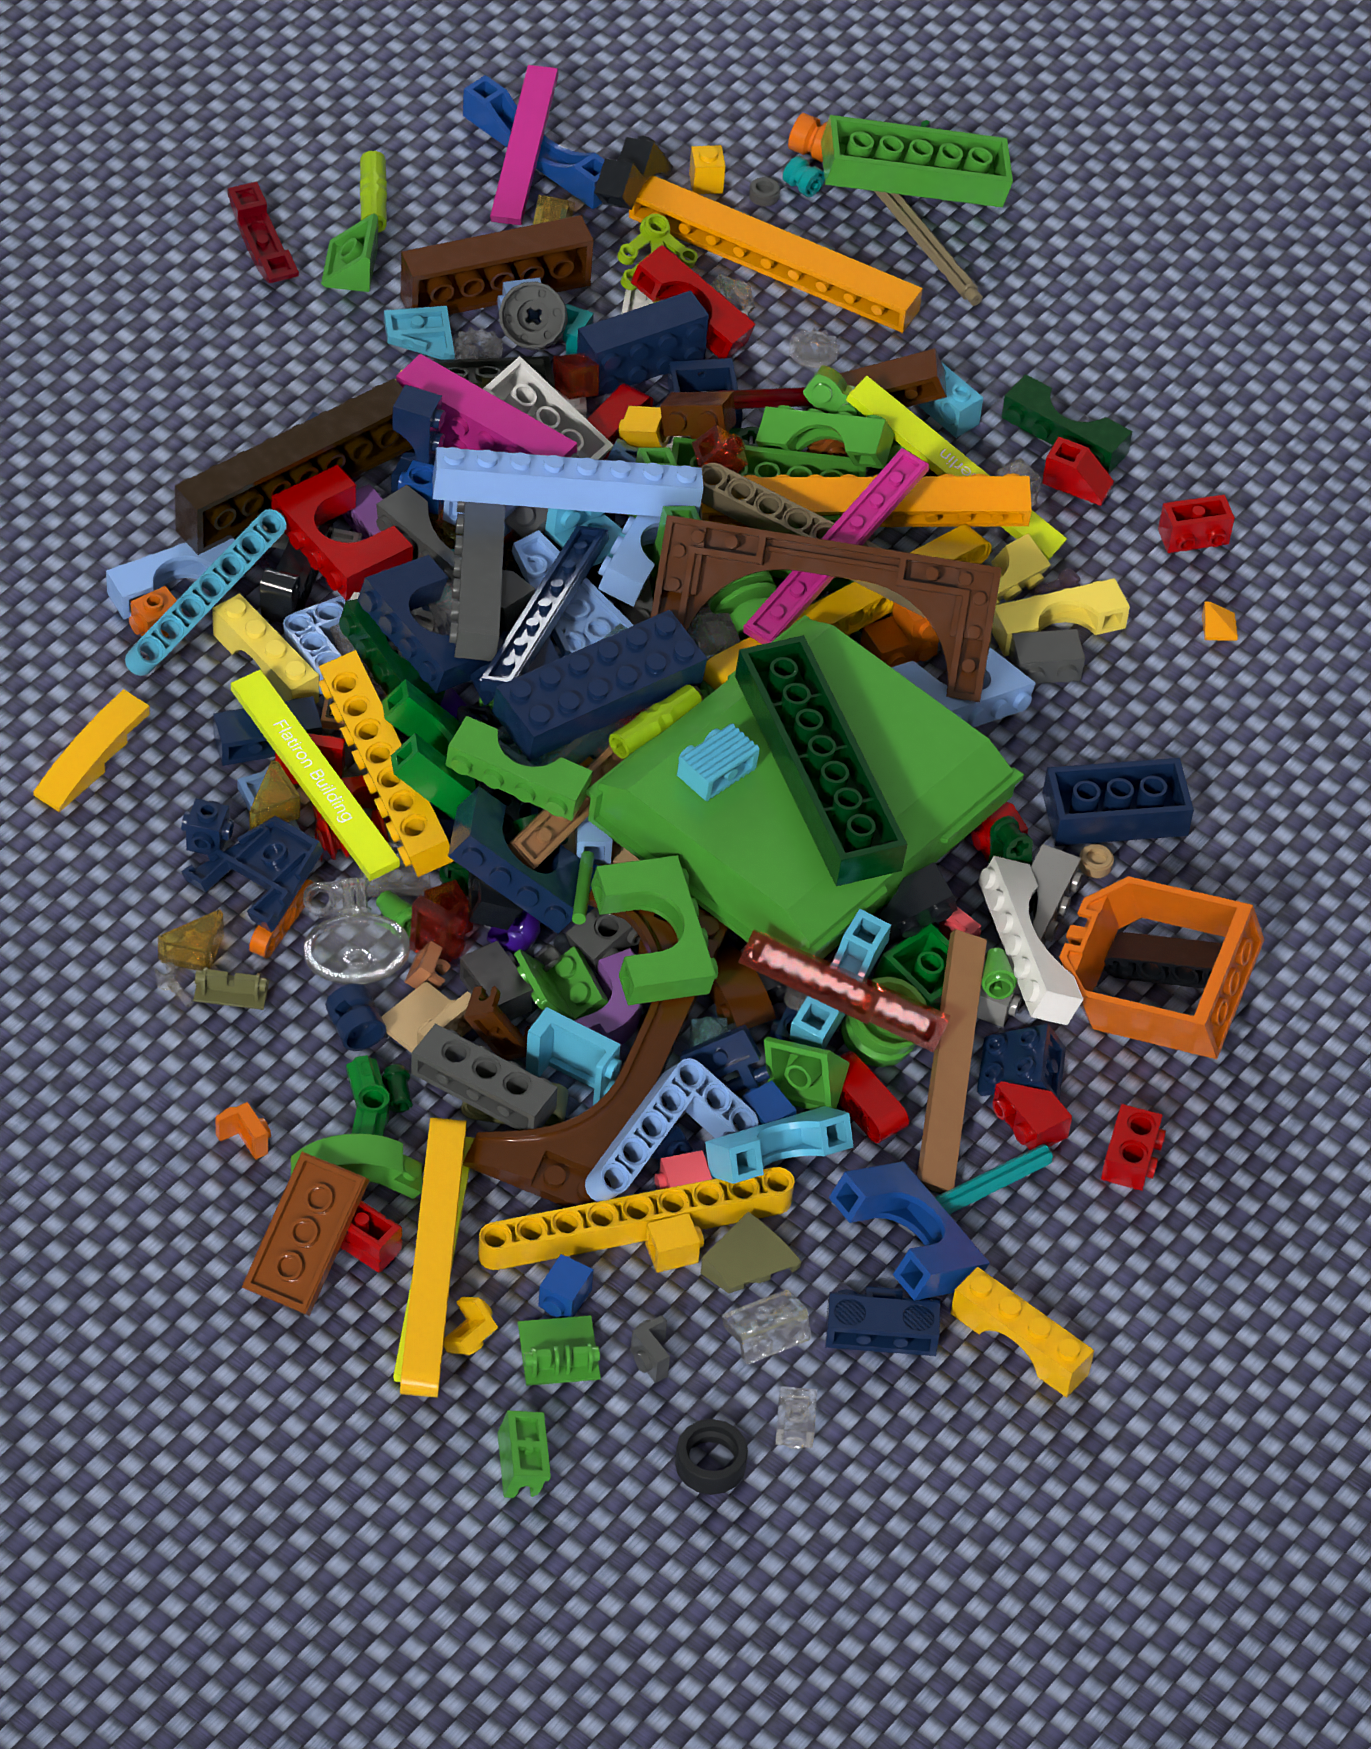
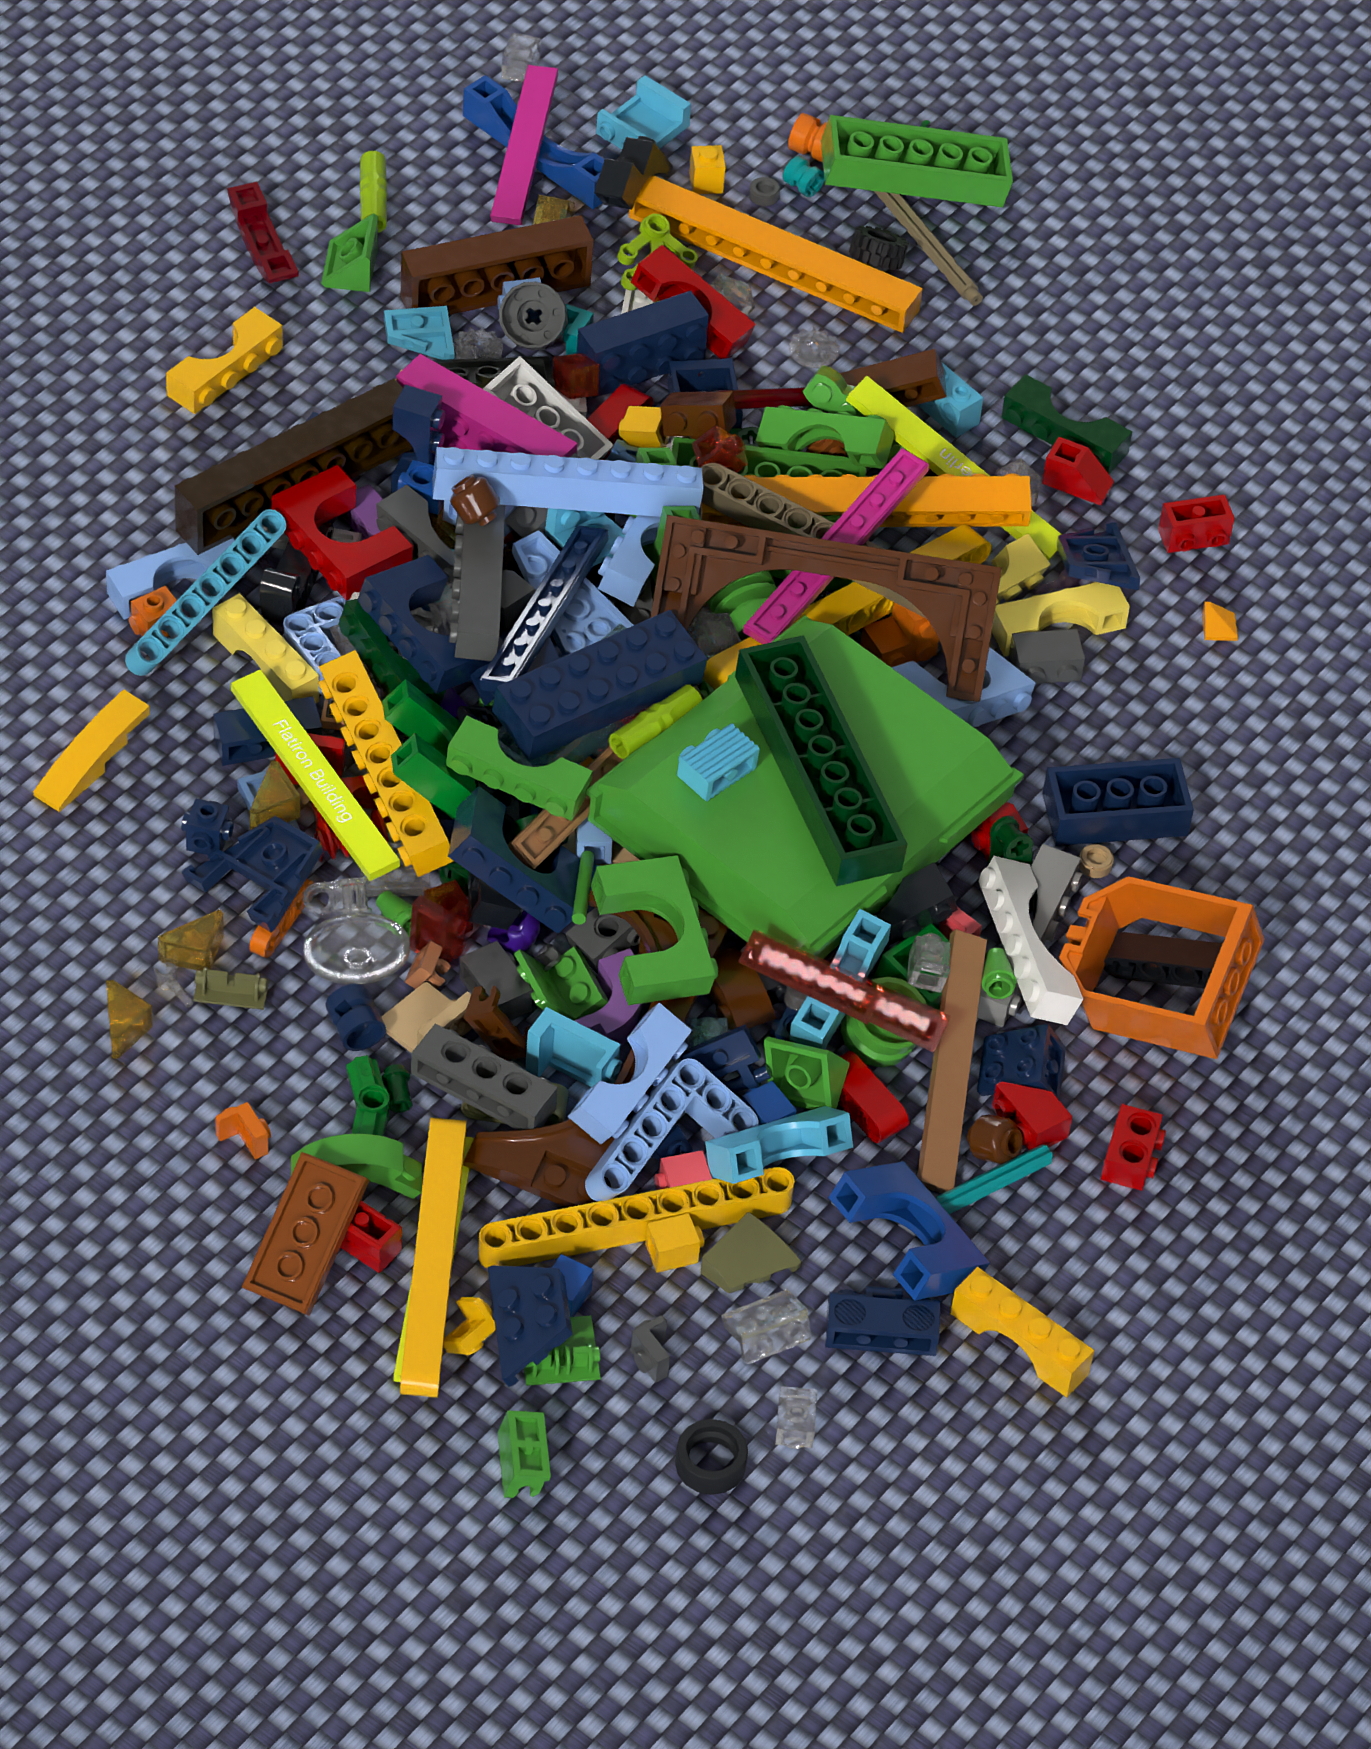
none -> clear yellow slope [106,980,153,1059]
none -> yellow arch [166,307,283,414]
none -> reddish brown head [450,474,500,526]
none -> dark blue wing [488,1265,573,1387]
none -> clear brick [502,32,541,83]
none -> light blue arch [567,1003,692,1144]
none -> medium azure panel [596,75,691,149]
none -> black tyre [849,226,909,270]
none -> clear brick [907,933,951,993]
none -> reddish brown head [967,1114,1023,1164]
none -> dark blue wing [1057,522,1140,590]

